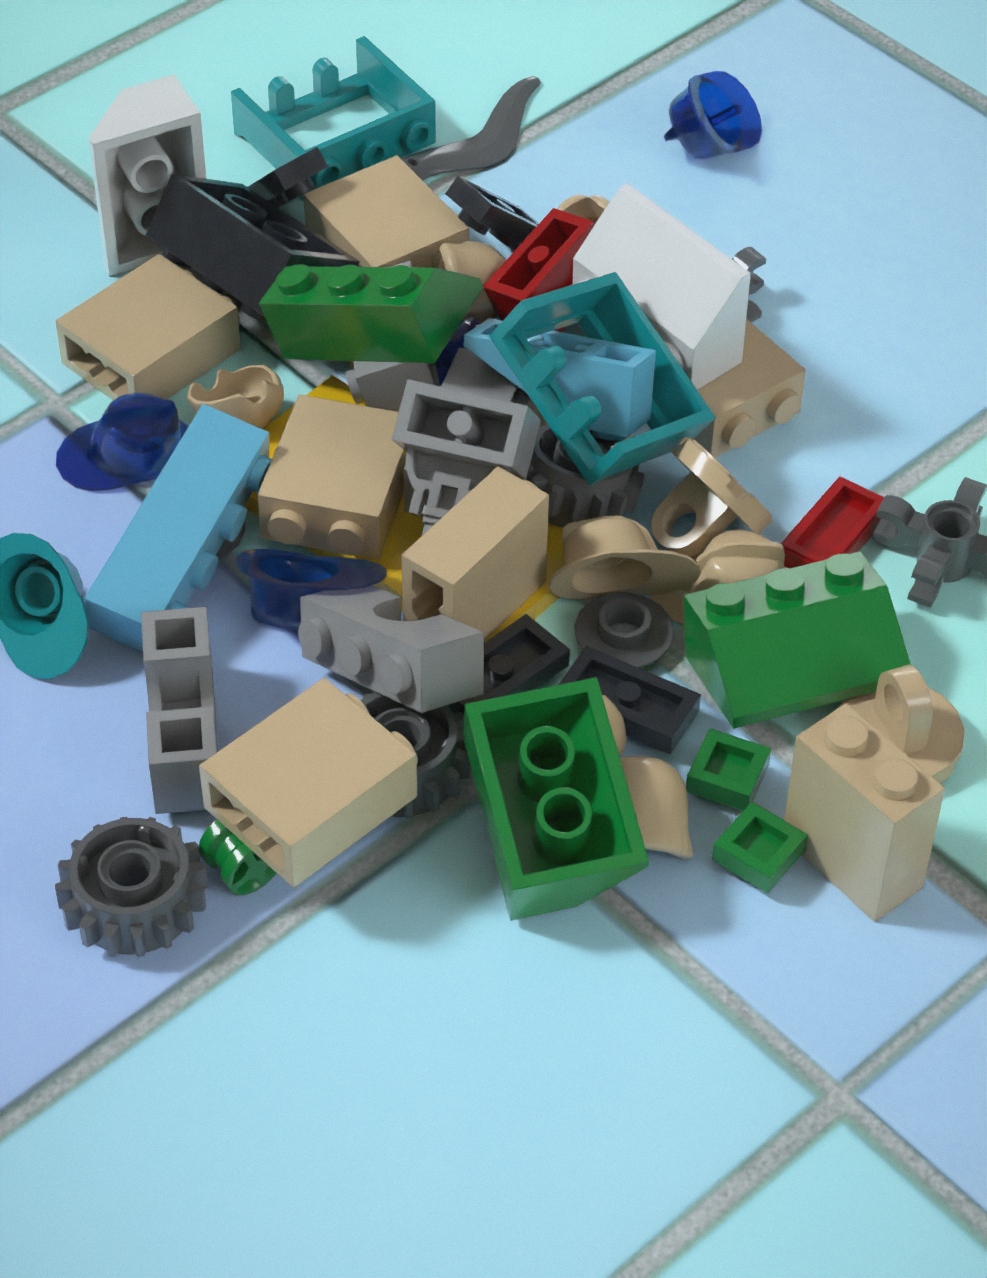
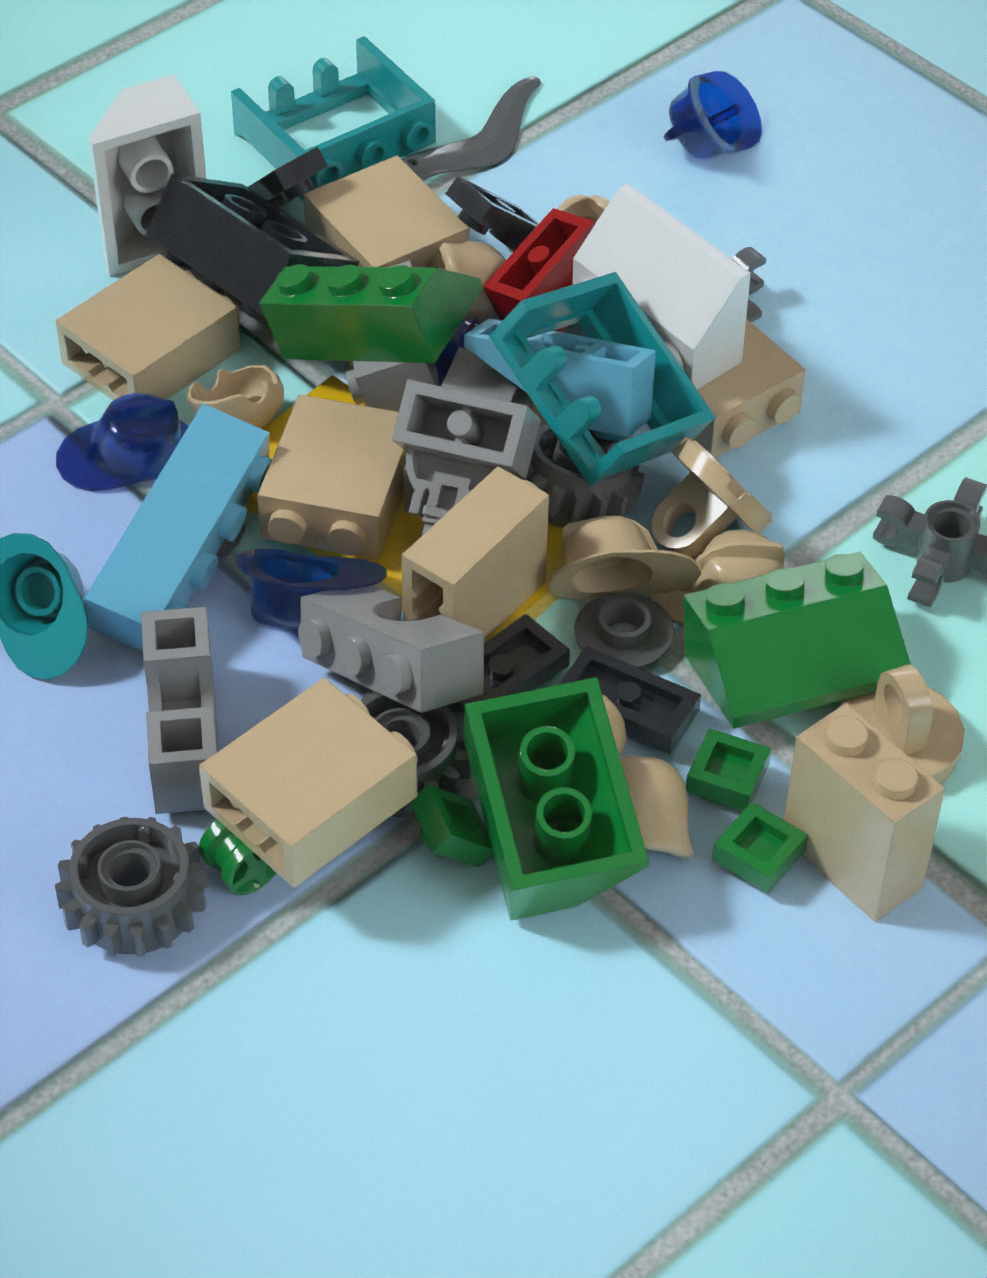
red tile [780,476,885,569] -> none
none -> green plate [410,784,493,867]

